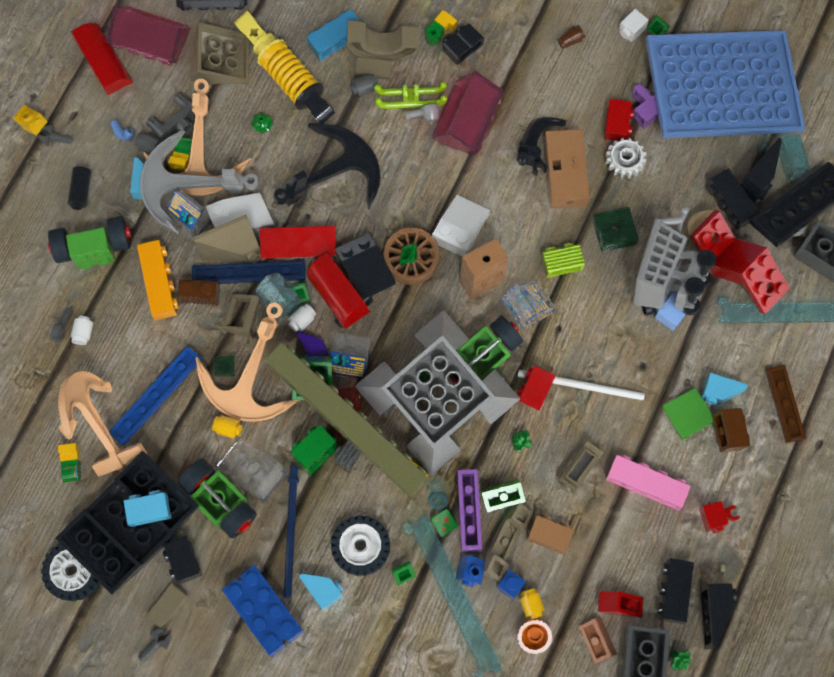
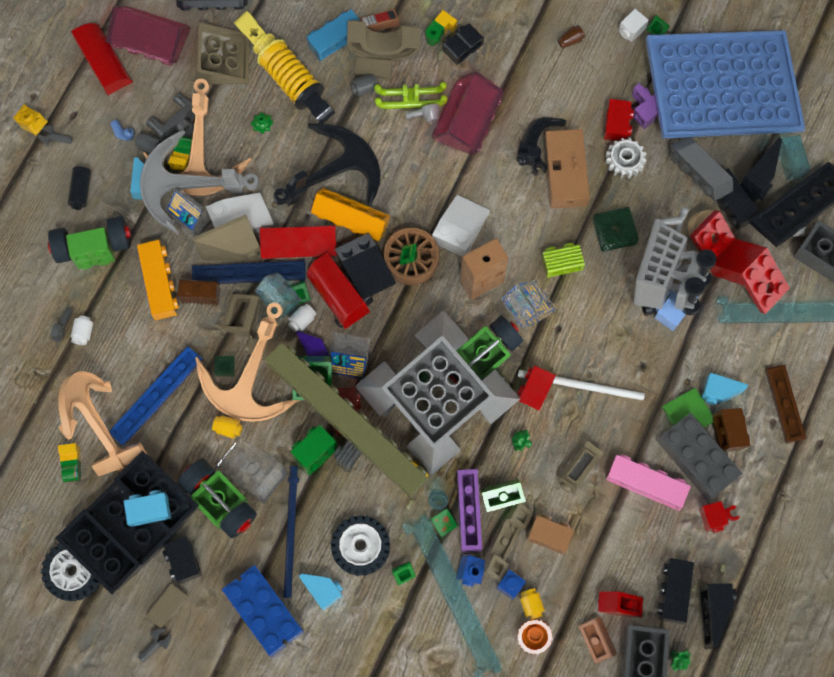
none -> light orange brick [311,188,391,241]
none -> slope [360,9,399,32]
none -> dark grey brick [657,412,743,501]
none -> dark grey brick [670,137,733,201]

